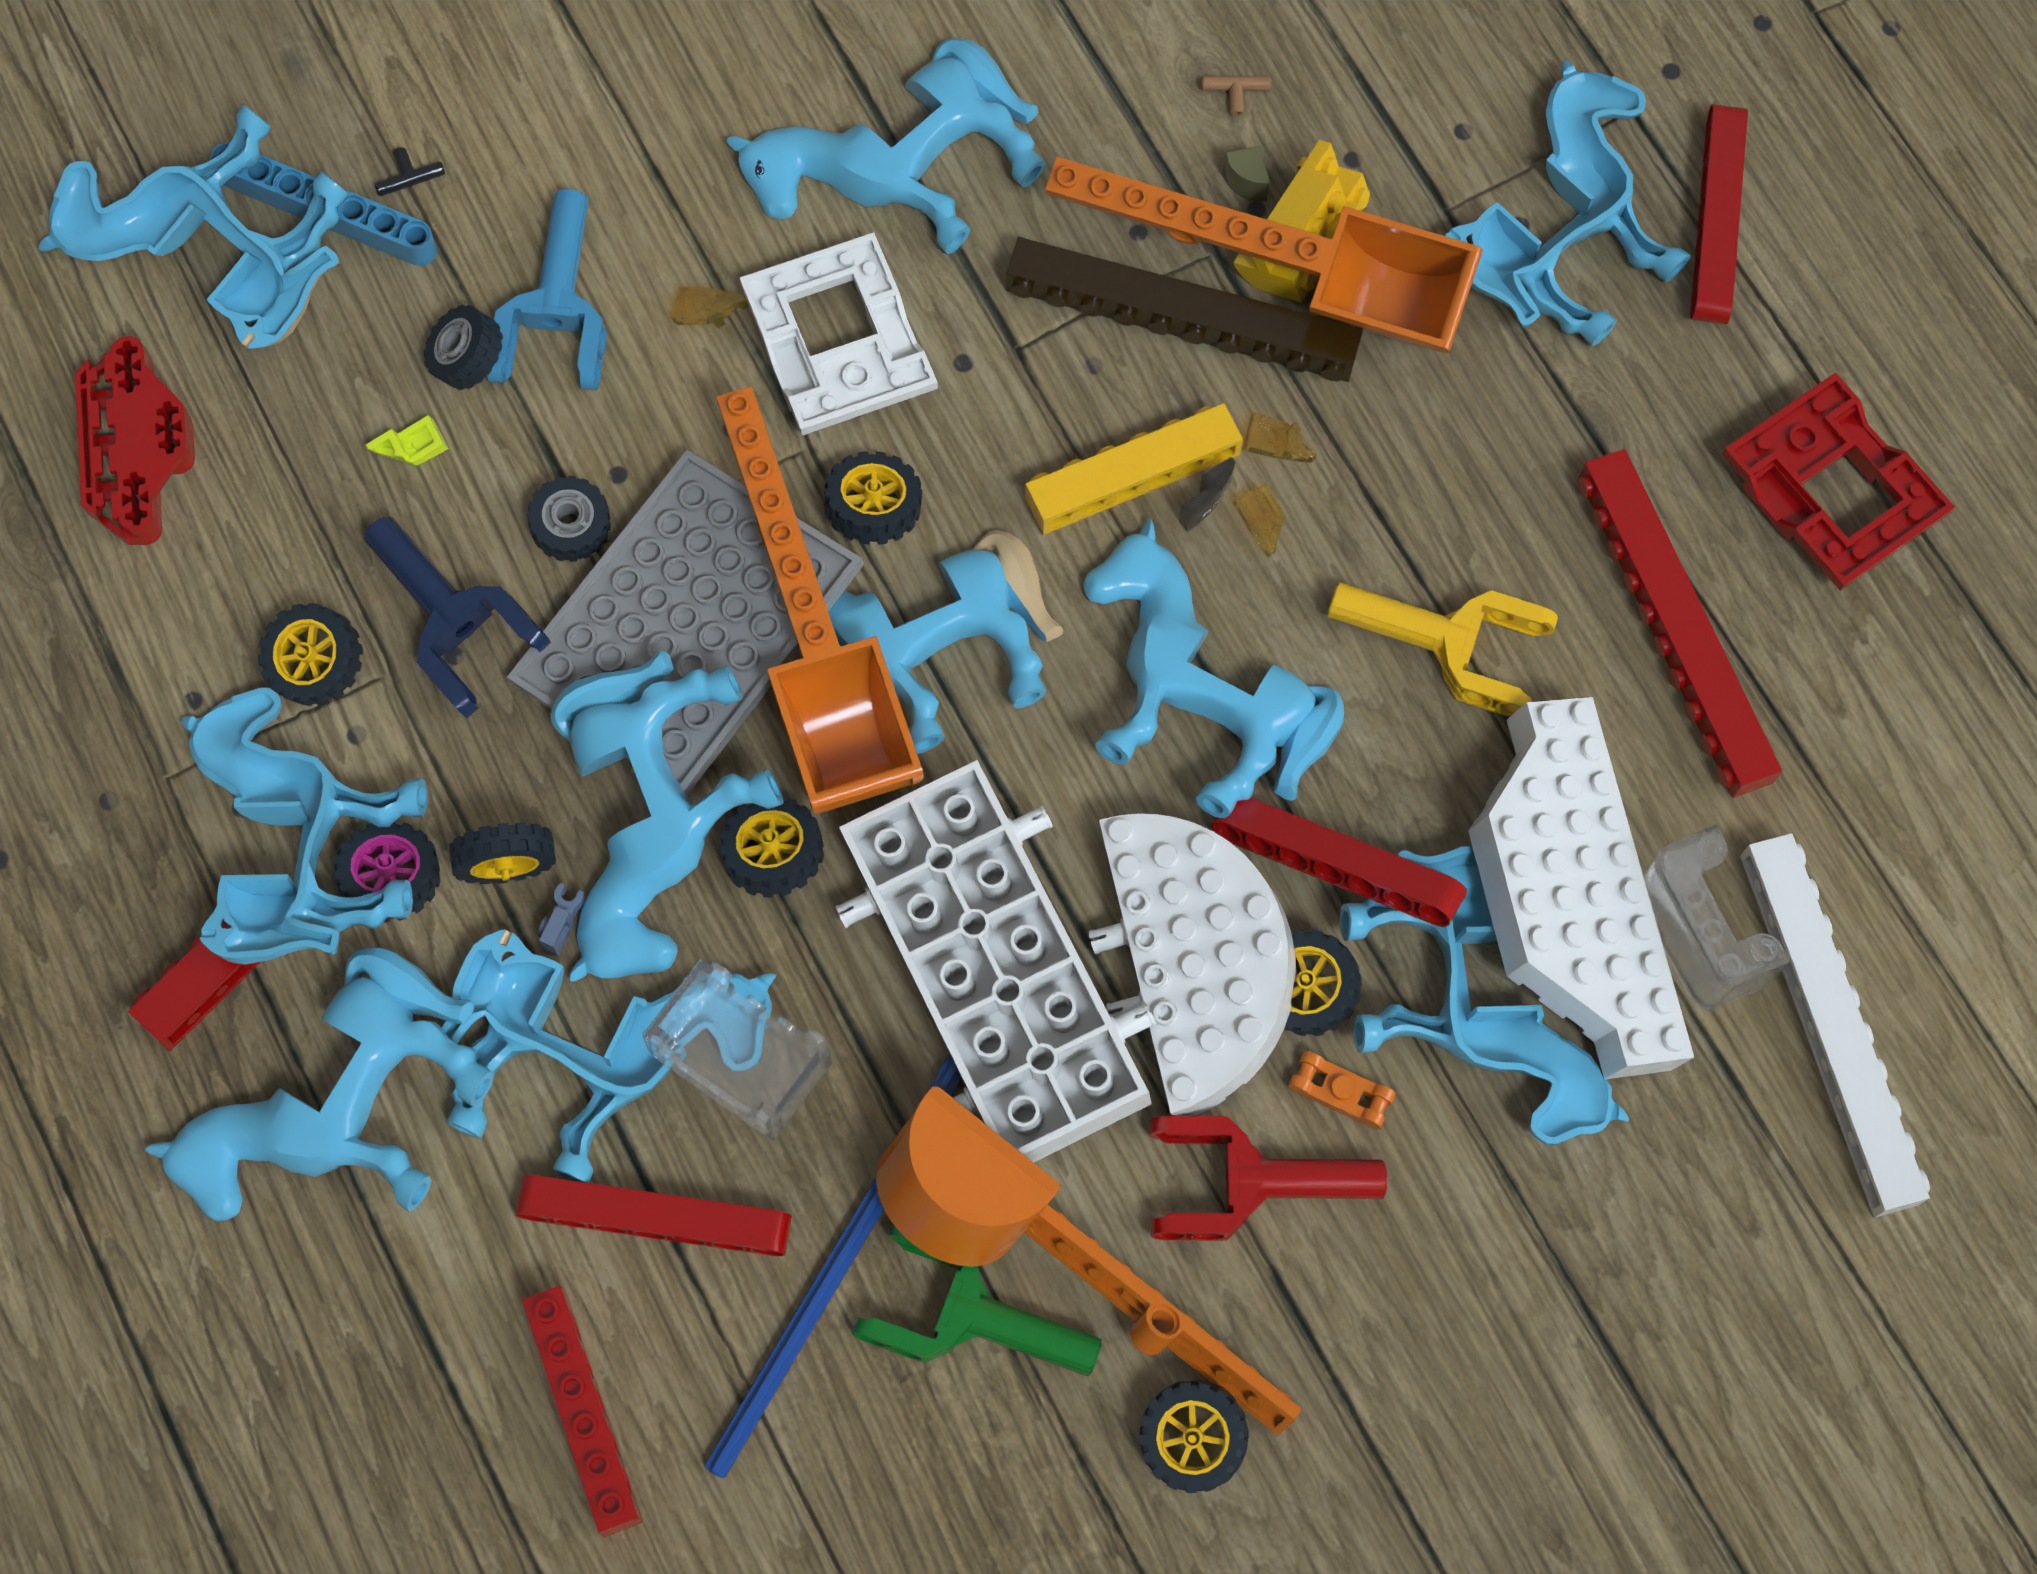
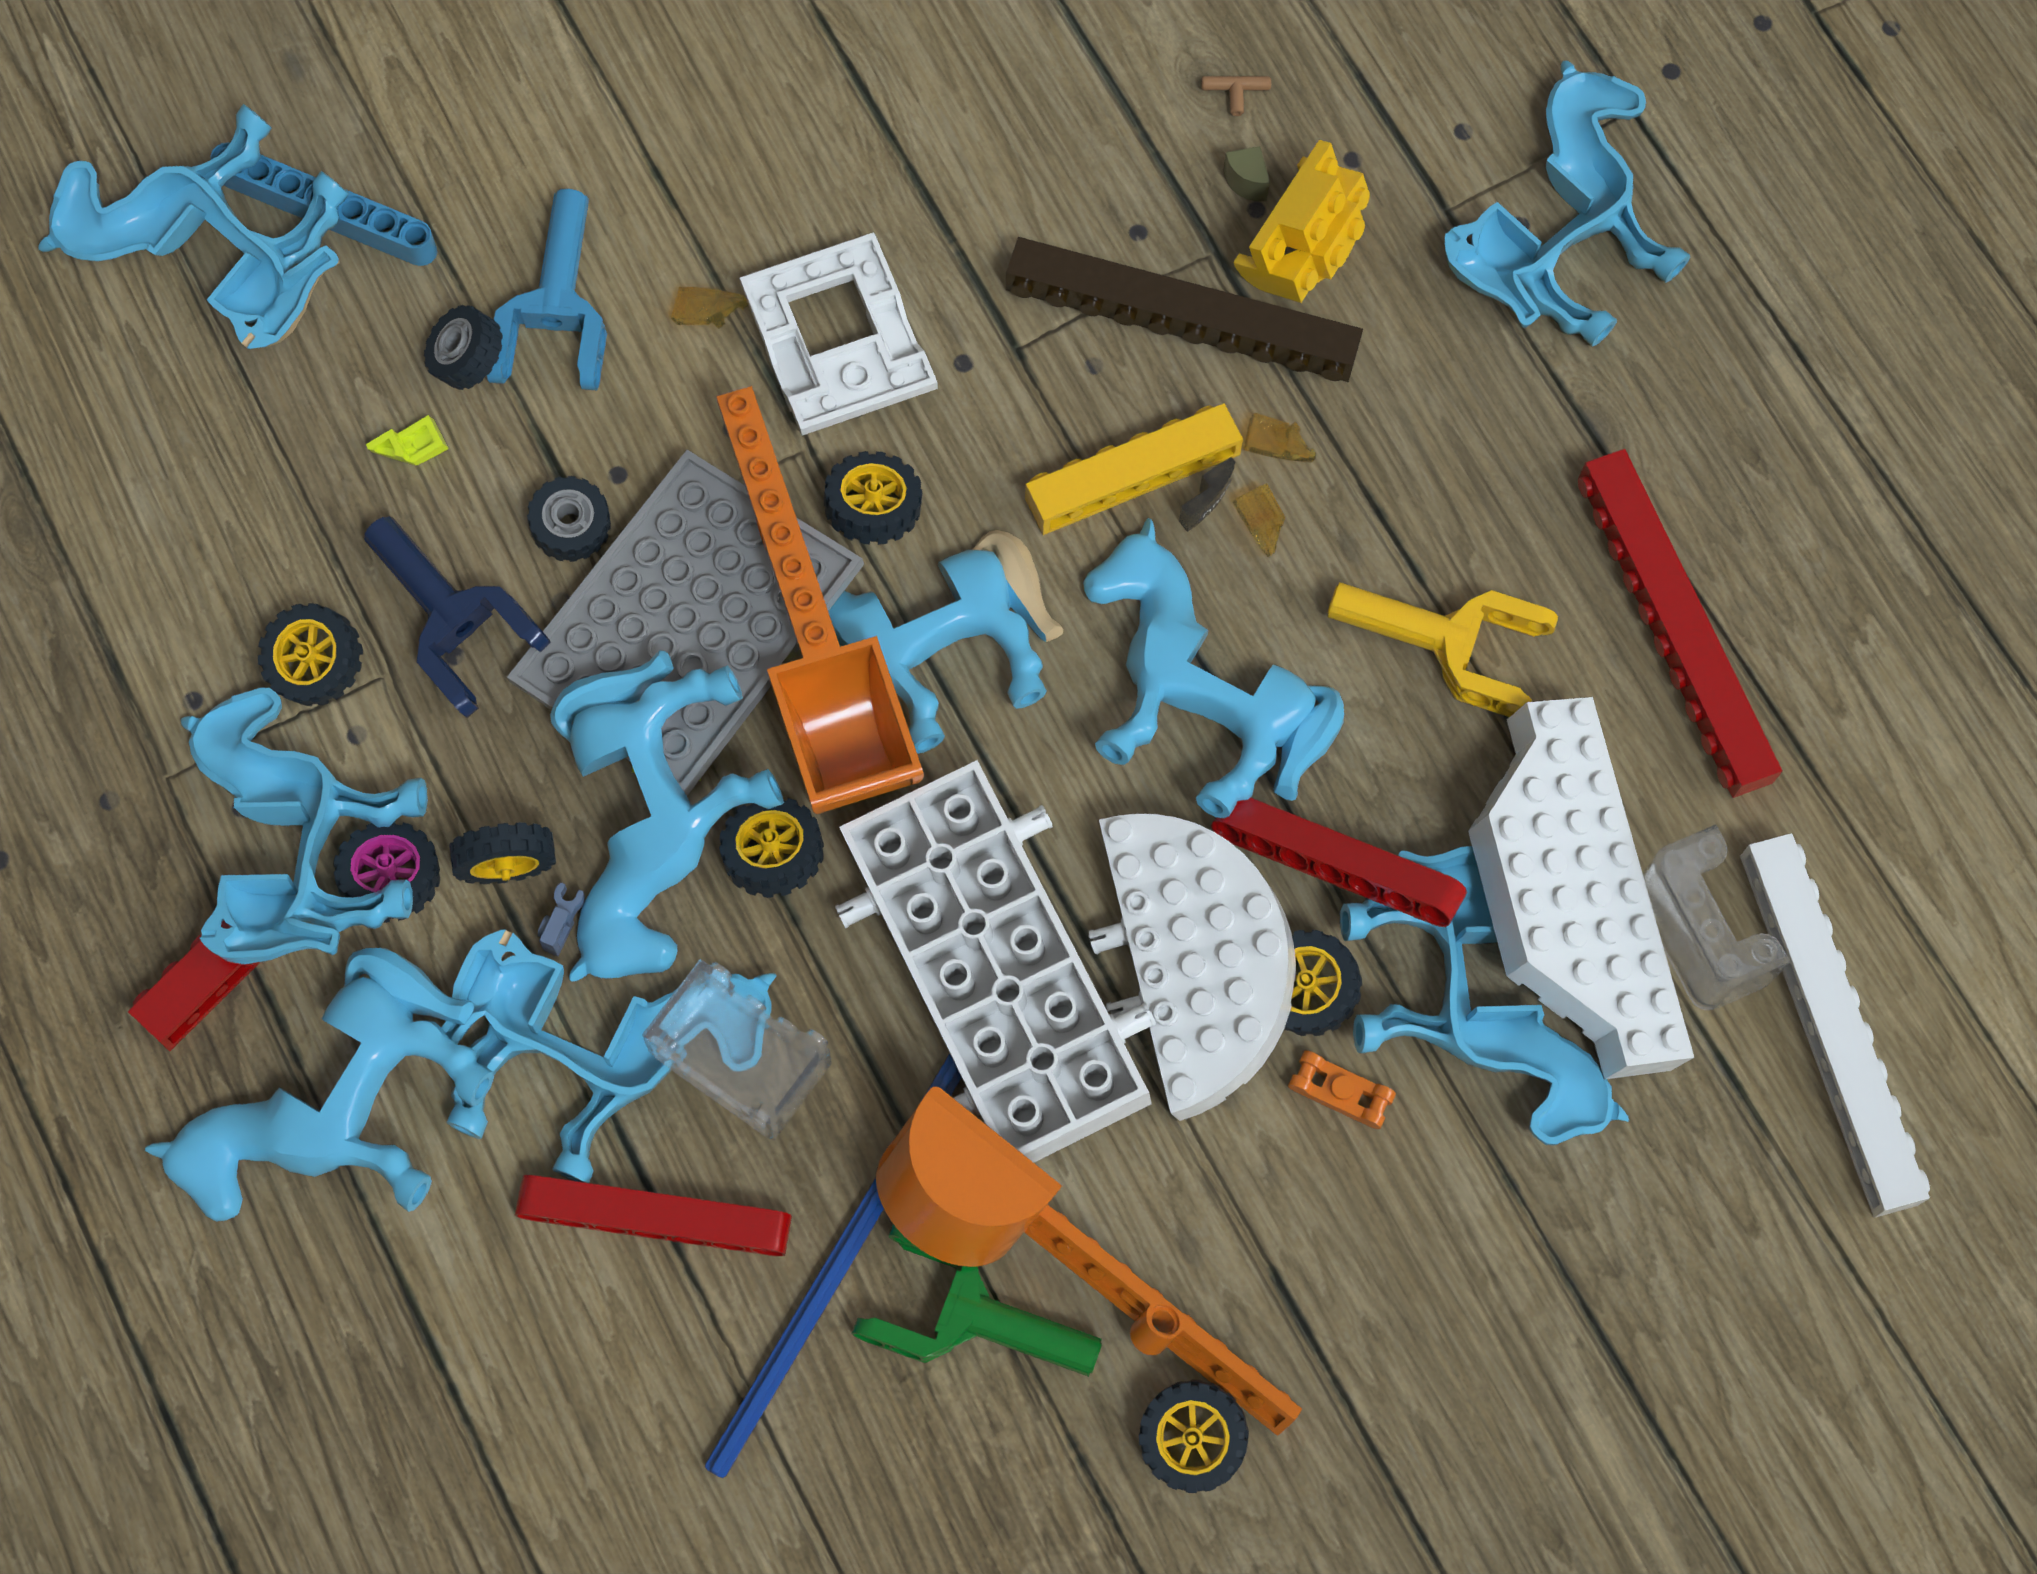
red connector [75,336,195,545] -> none
black piece [375,147,445,196] -> none
red brick [522,1285,643,1537] -> none
medium azure animal [726,38,1046,255] -> none
orange plate [1045,156,1483,354] -> none
red piece [1149,1116,1387,1241] -> none
red beam [1690,104,1748,324] -> none
red piece [1722,372,1955,591] -> none

